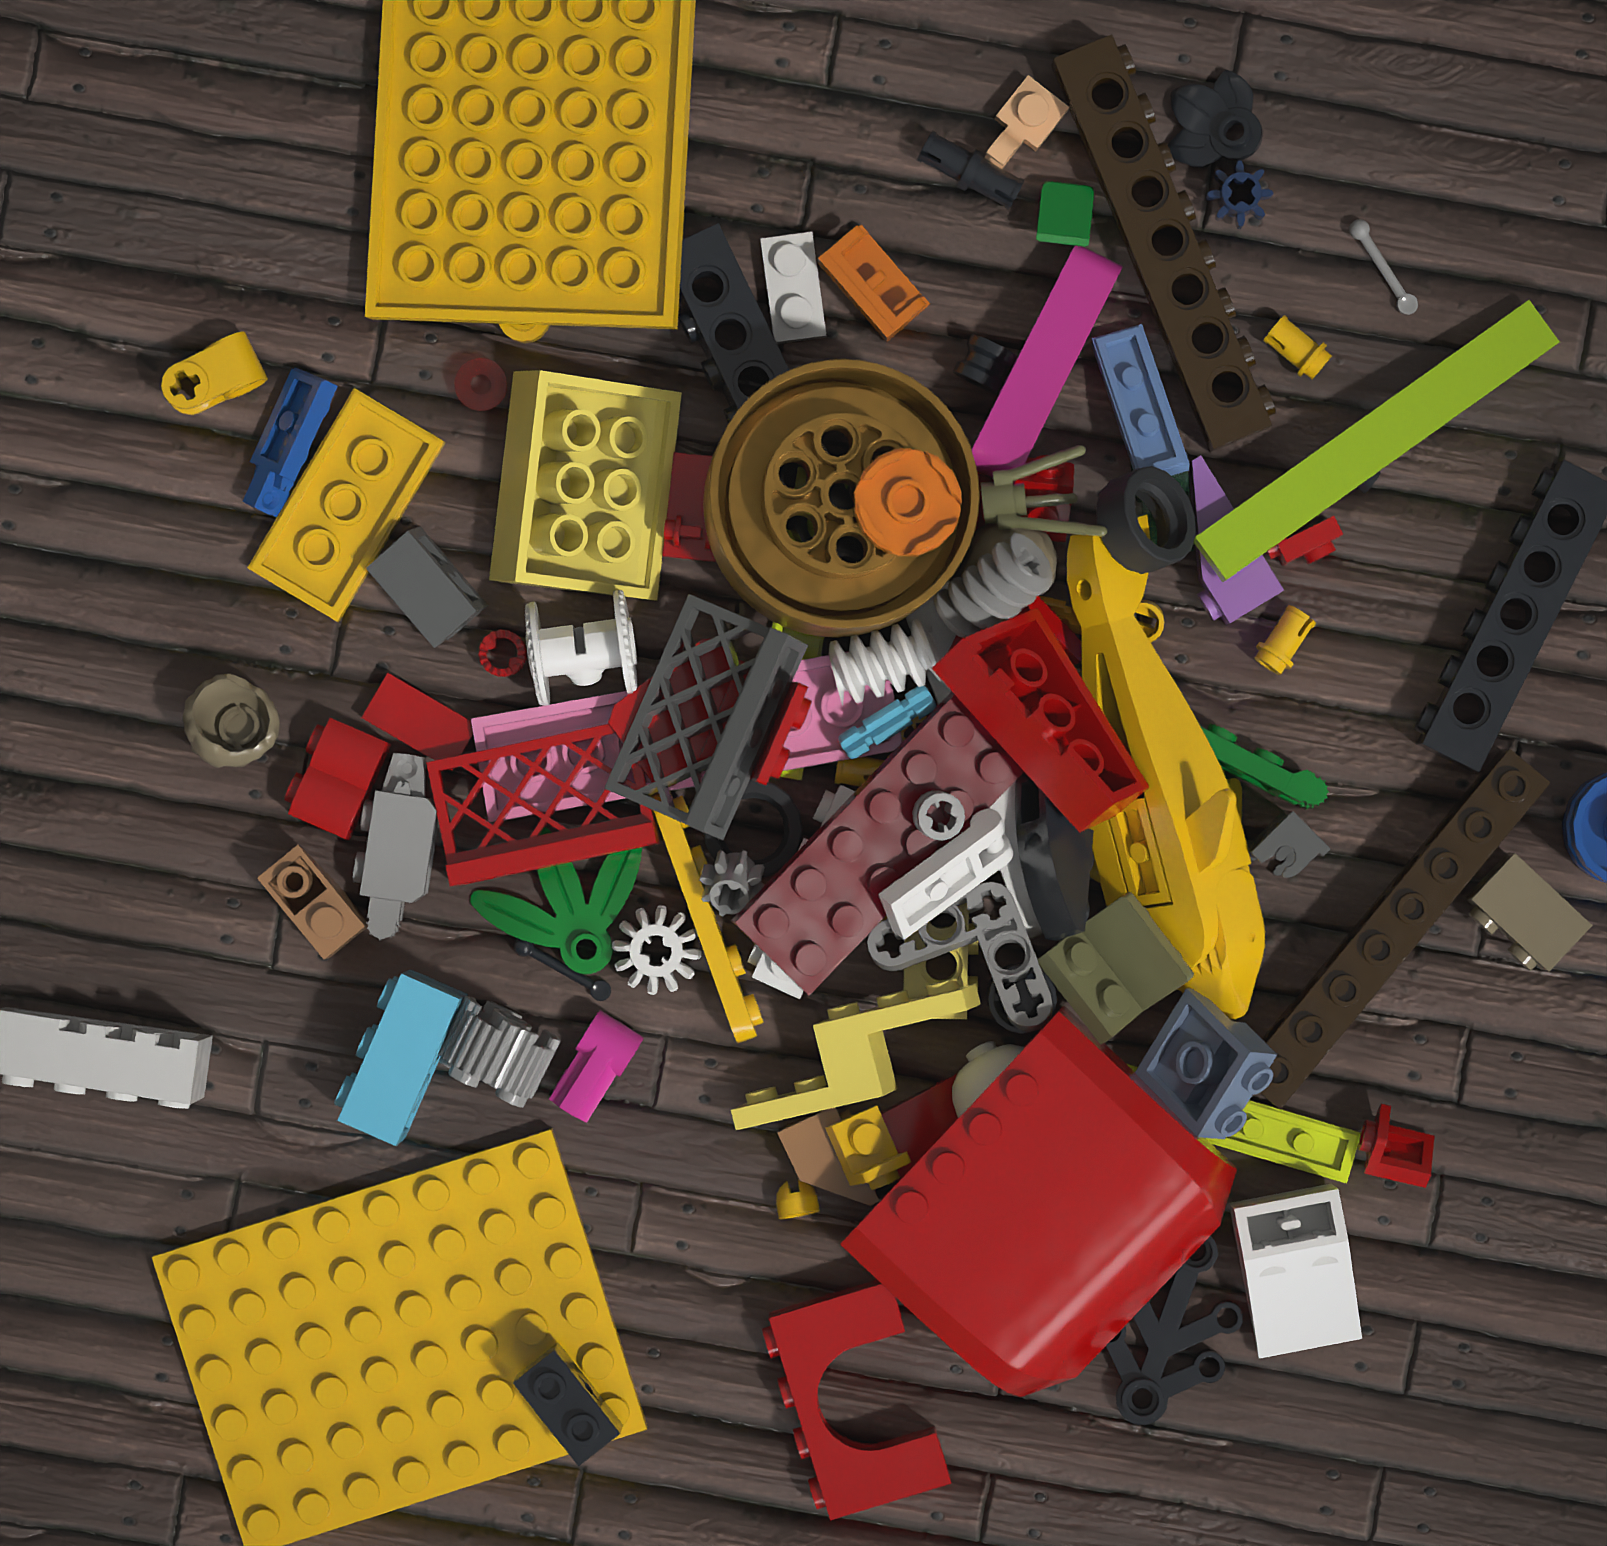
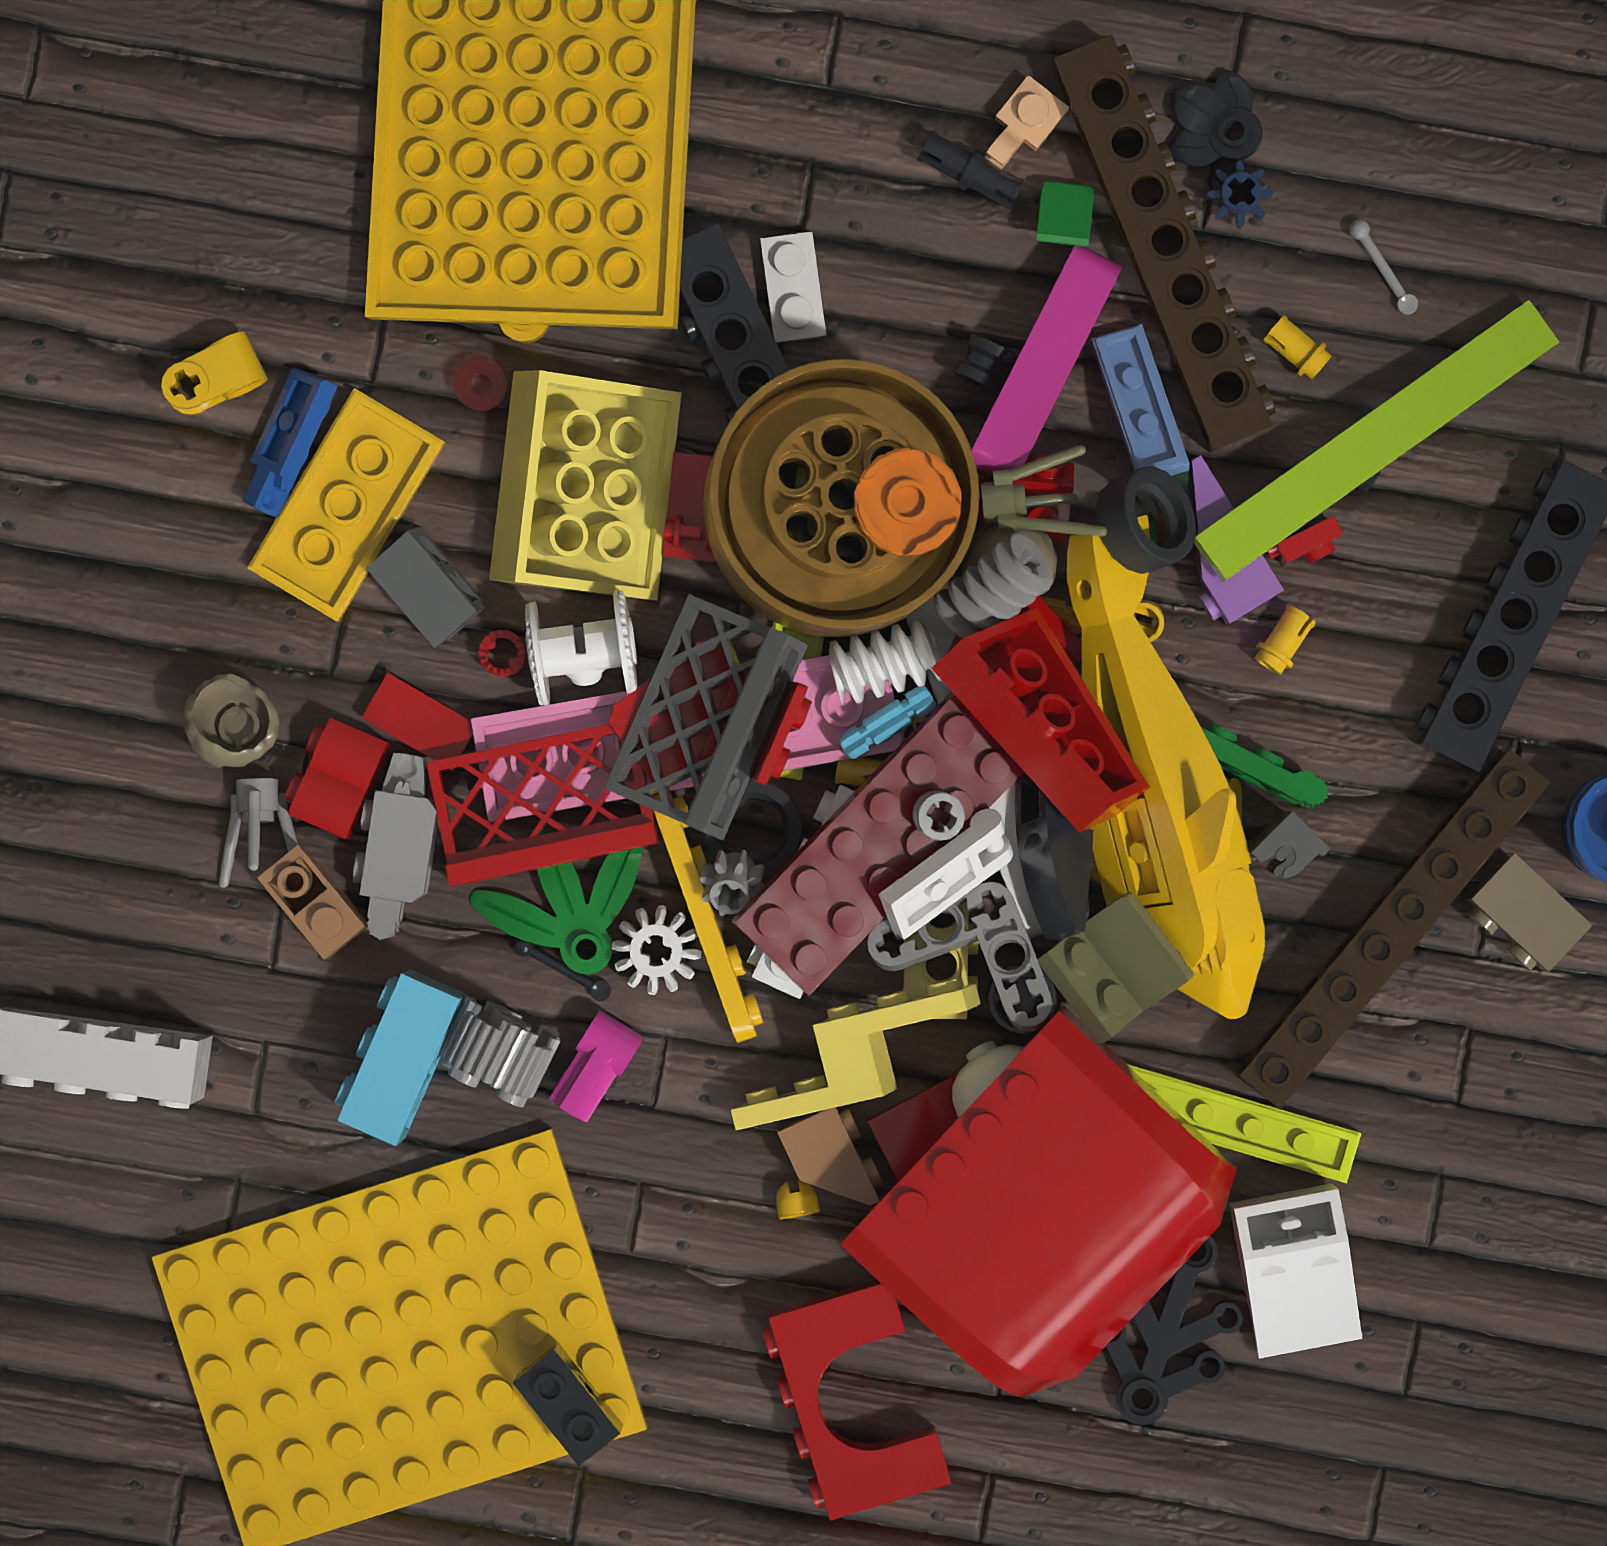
orange hinge [818,225,930,343] -> none
yellow bracket [825,1105,911,1190] -> none
sand blue plate [1135,988,1277,1140] -> none
red bracket [1358,1103,1435,1188] -> none
none -> light grey plant [219,778,298,888]

